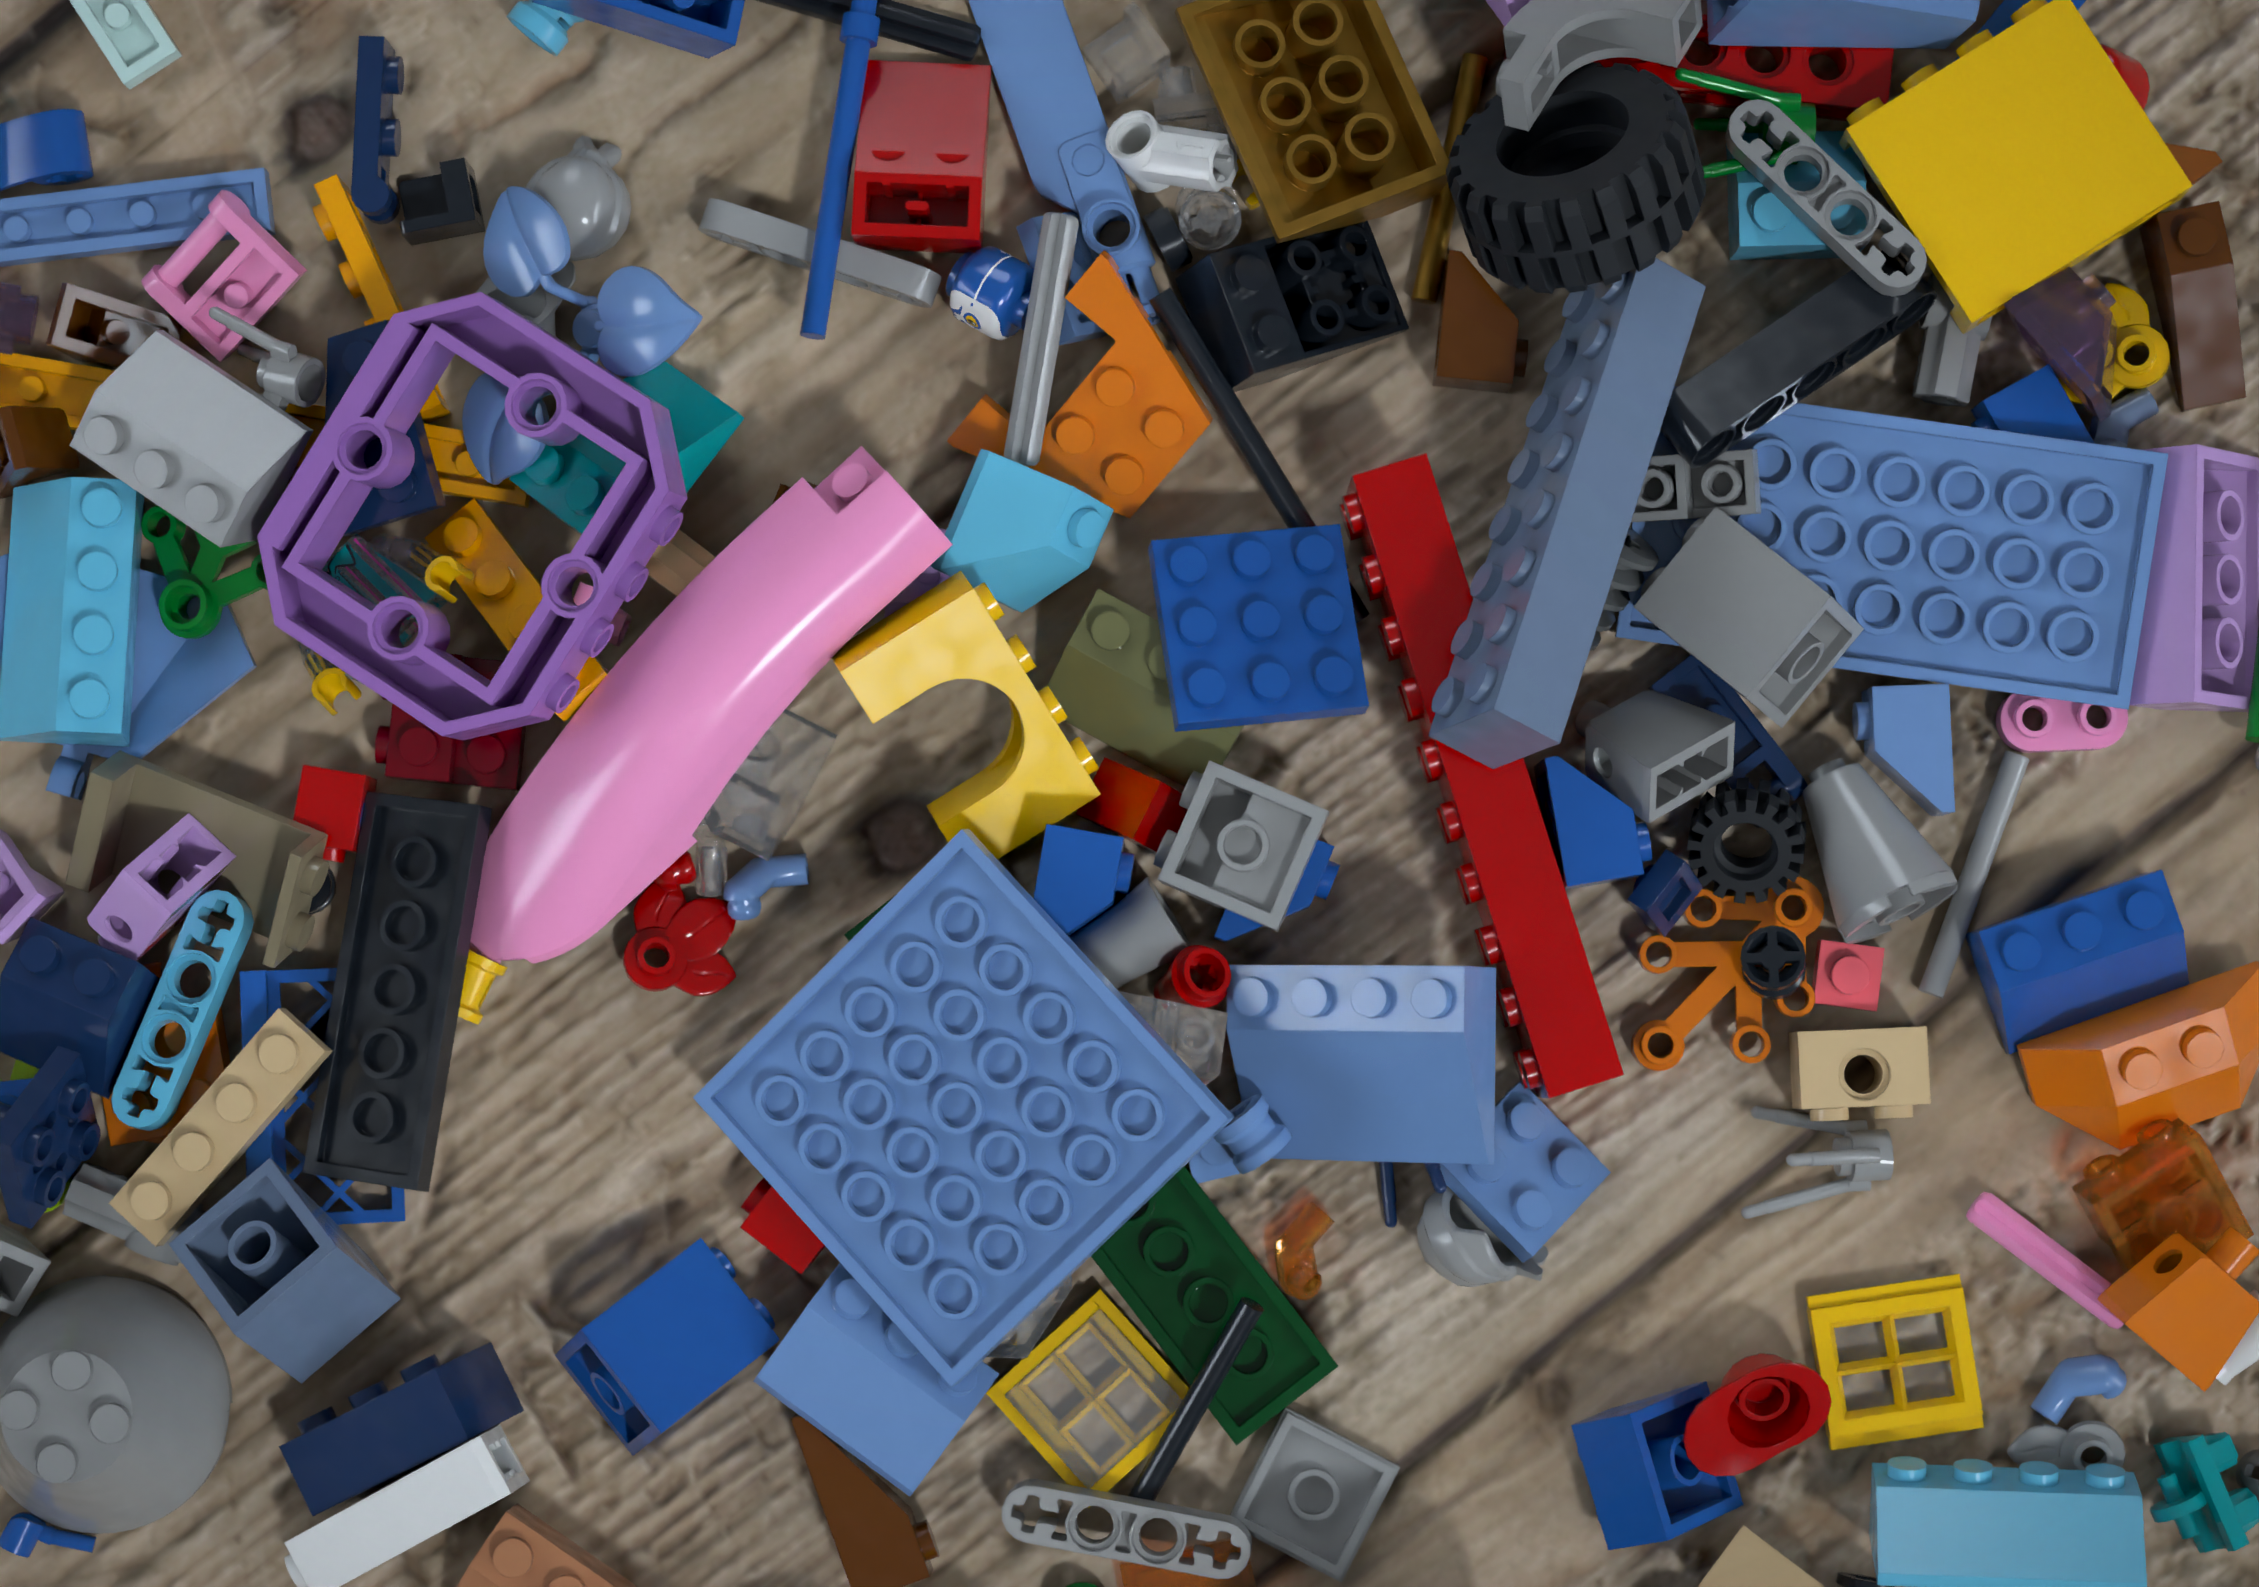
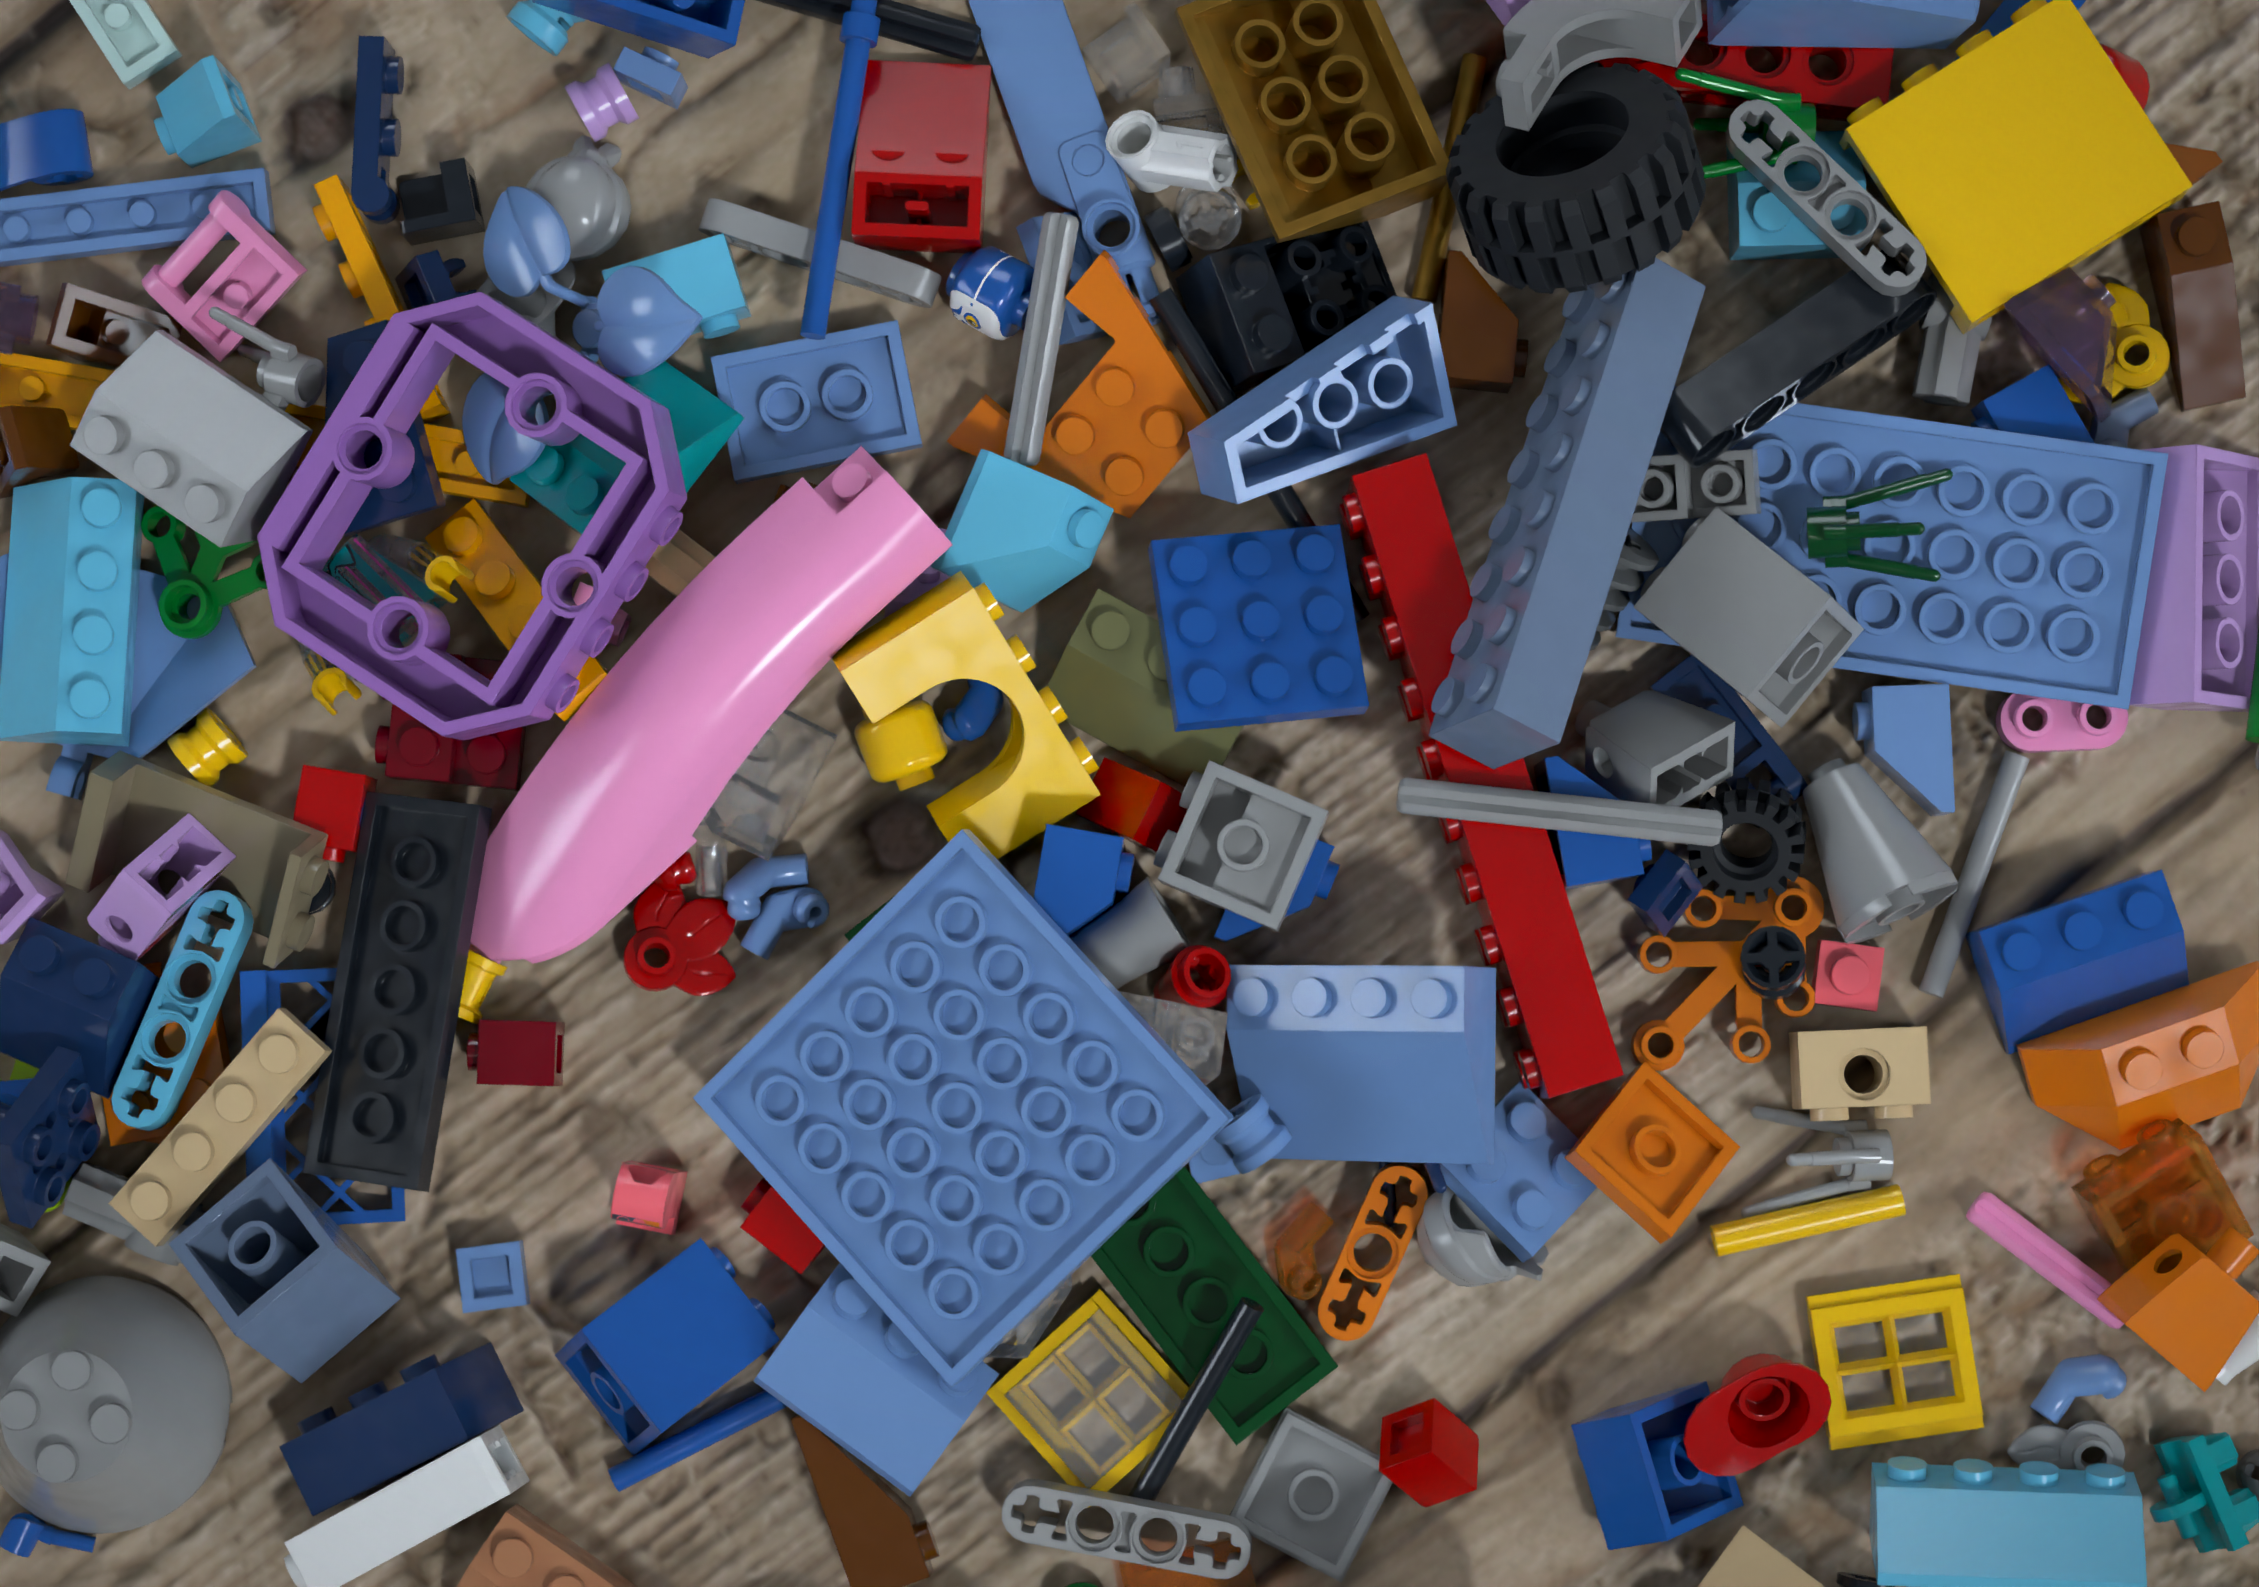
none -> medium azure slope [154,55,262,168]
none -> yellow wheel [167,707,248,787]
none -> dark blue tile [395,250,477,310]
none -> medium blue plate [455,1240,531,1313]
none -> dark red brick [467,1020,565,1086]
none -> lavender wheel [564,62,639,142]
none -> medium azure slope [602,233,751,339]
none -> blue bar [608,1390,787,1492]
none -> coral leg [611,1160,688,1235]
none -> medium blue plate [613,46,688,109]
none -> medium blue plate [710,320,923,484]
none -> medium blue arm [740,886,829,960]
none -> yellow head [854,699,948,791]
none -> blue arm [942,679,1004,741]
none -> medium blue wedge [1188,295,1457,504]
none -> orange beam [1318,1162,1428,1341]
none -> red panel [1379,1398,1479,1507]
none -> light grey axle [1396,777,1723,846]
none -> orange plate [1564,1061,1740,1244]
none -> yellow piece [1710,1184,1906,1257]
none -> dark green plant [1807,468,1953,582]

